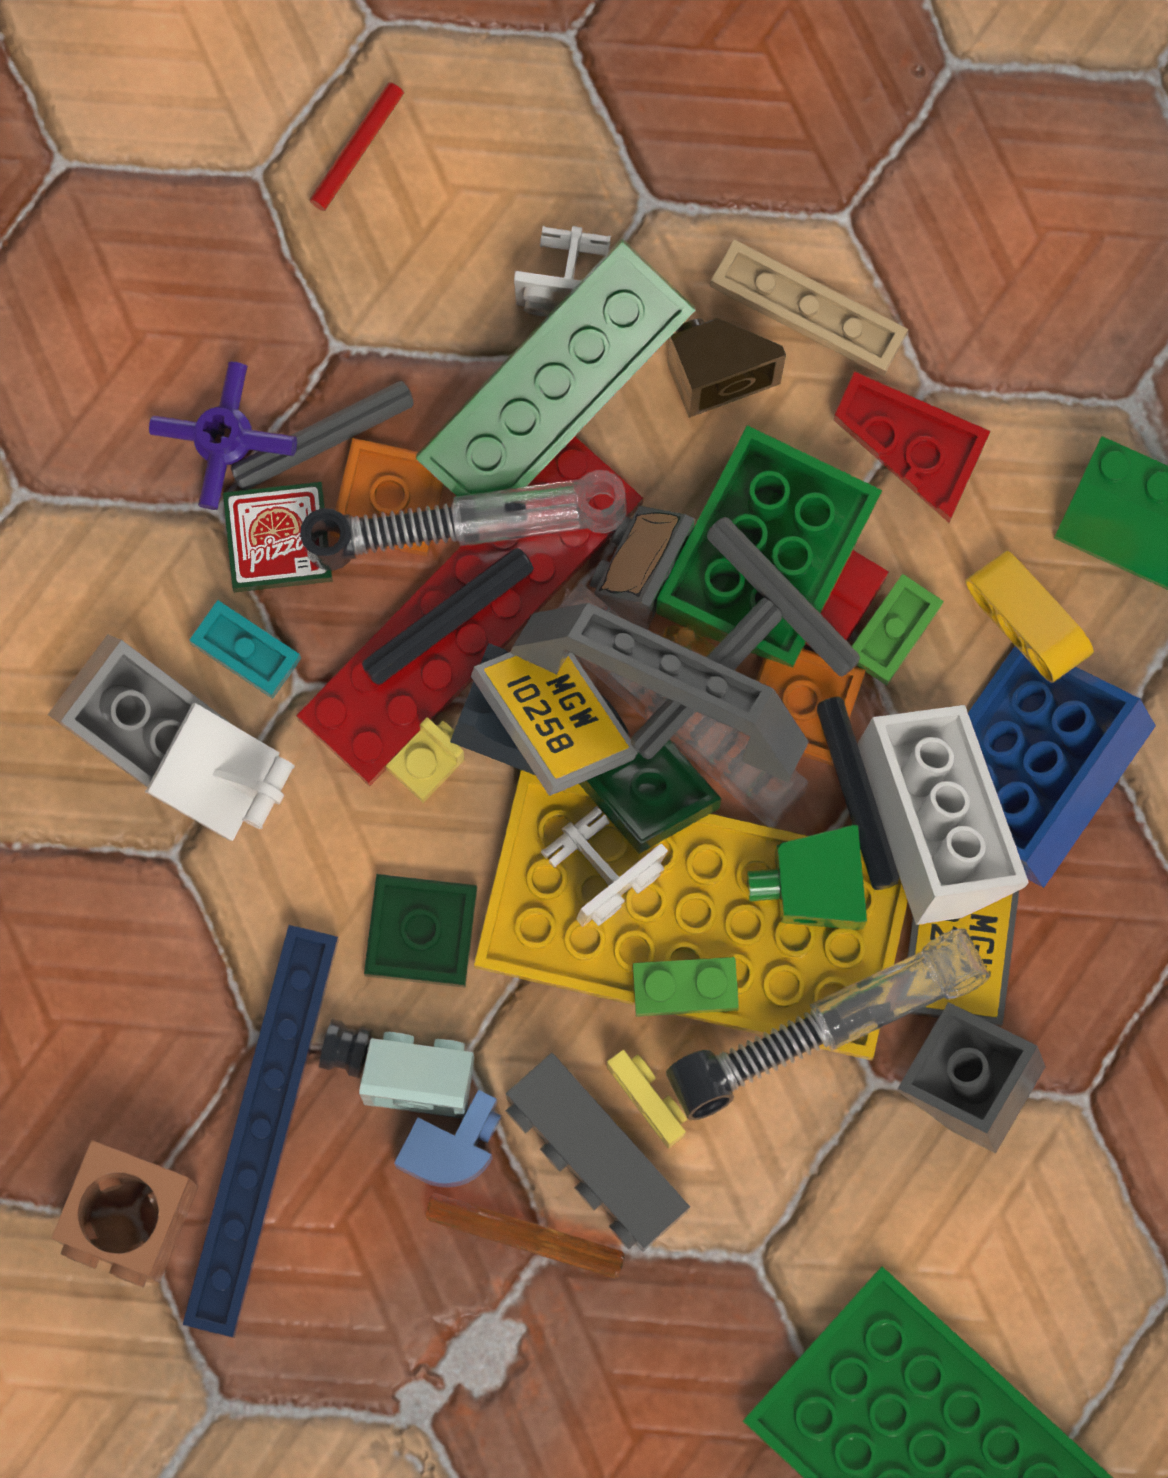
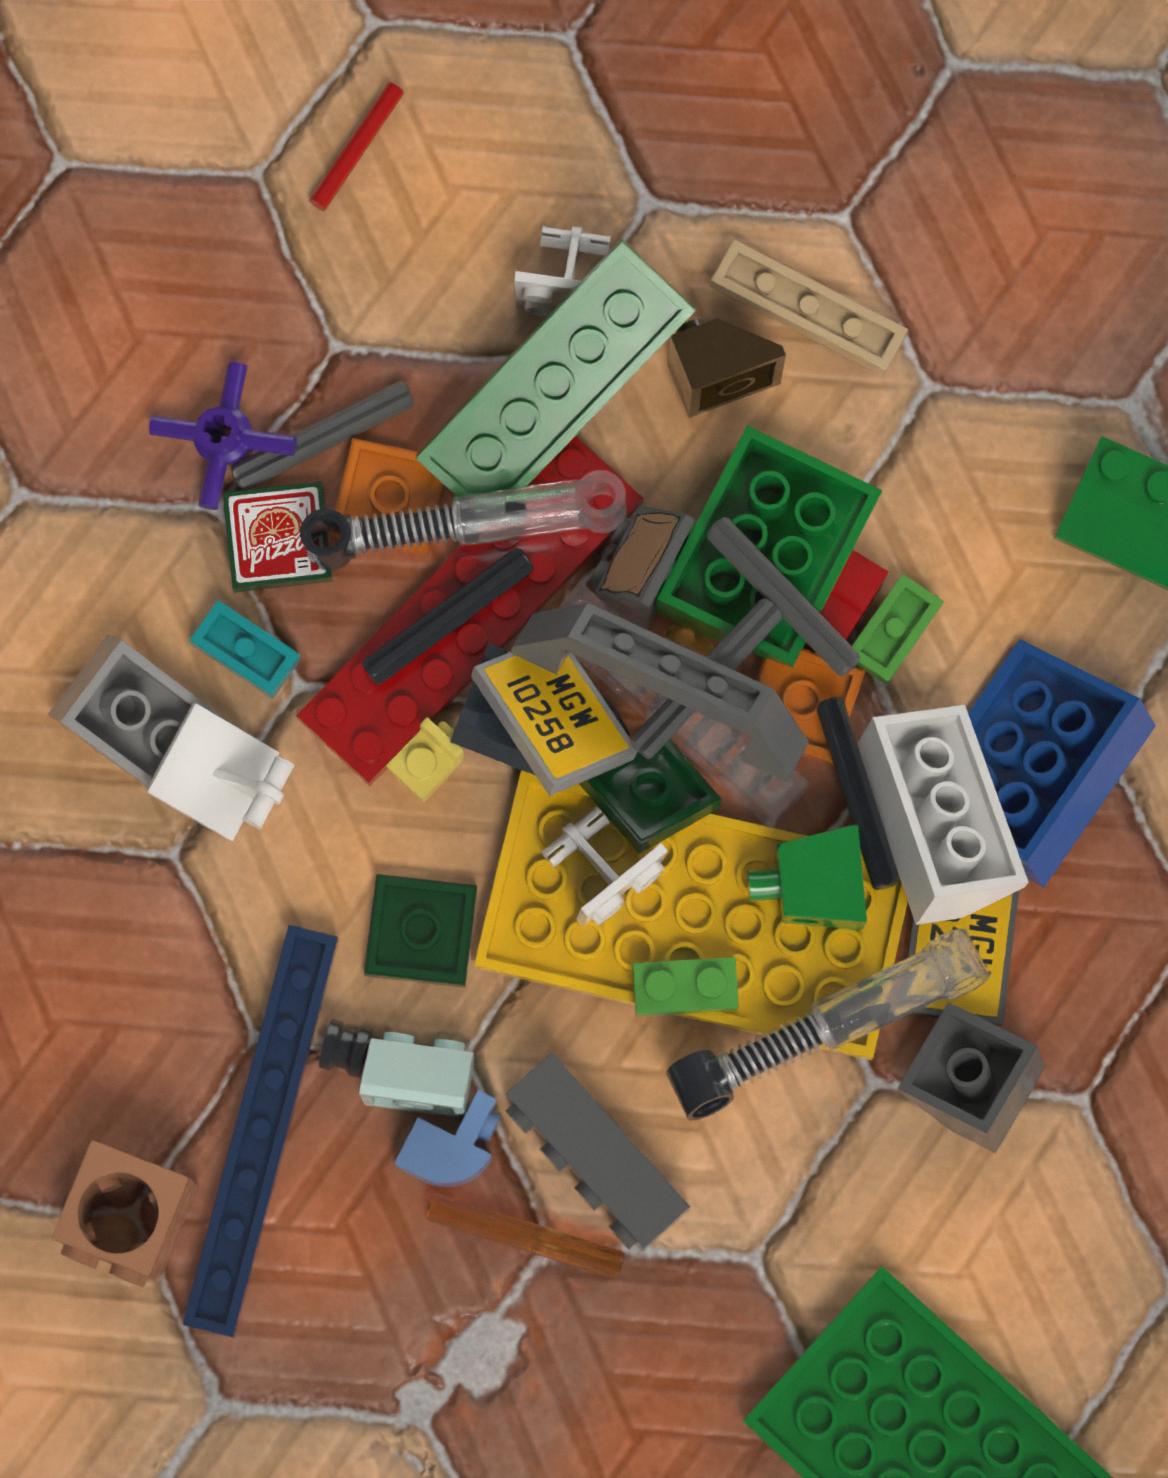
light yellow plate [607,1049,687,1149] -> none
red wing [833,371,991,523] -> none
yellow beam [965,551,1094,683] -> none

